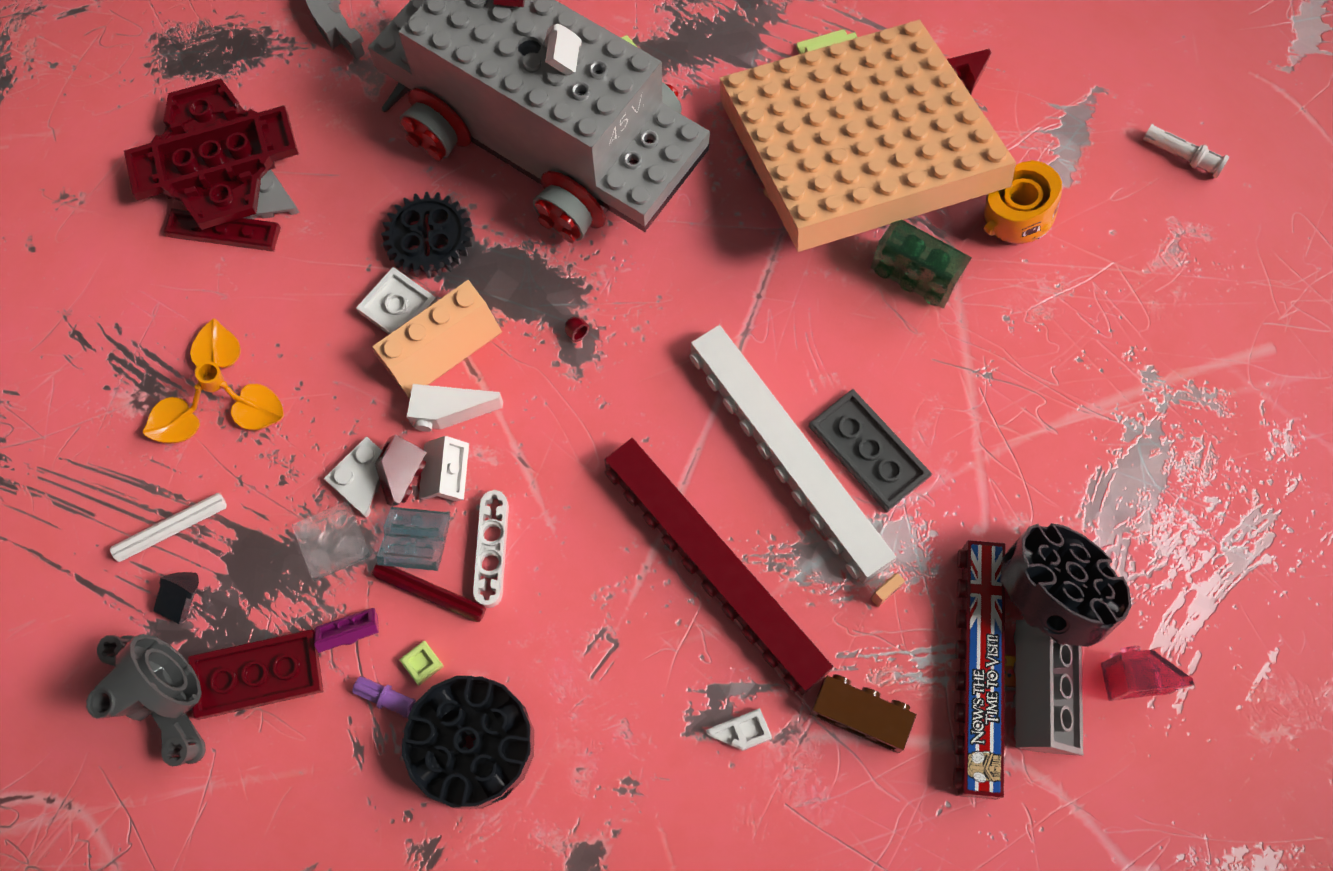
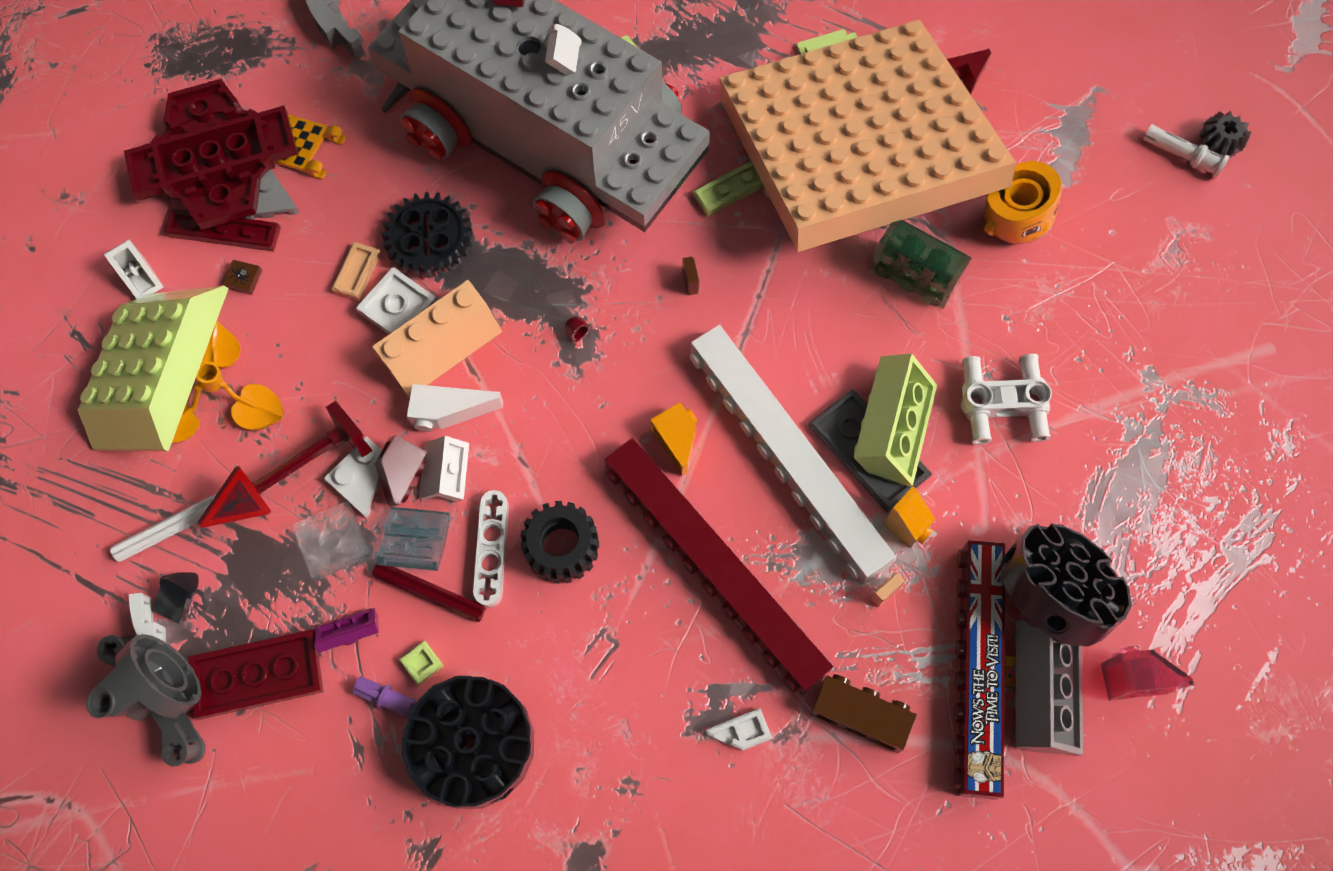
none -> yellowish green slope [78,286,229,451]
none -> white slope [104,239,163,299]
none -> white slope [129,593,166,642]
none -> dark red piece [198,400,372,528]
none -> reddish brown tile [223,260,262,294]
none -> light orange flag [274,114,346,180]
none -> light nougat tile [332,242,381,301]
none -> black tyre [521,501,599,584]
none -> light orange slope [650,402,698,476]
none -> reddish brown tile [682,256,699,295]
none -> yellowish green tile [693,161,764,217]
none -> yellowish green slope [854,353,937,486]
none -> light orange slope [883,486,935,548]
none -> white piece [960,354,1052,445]
none -> dark grey gear [1199,111,1251,158]

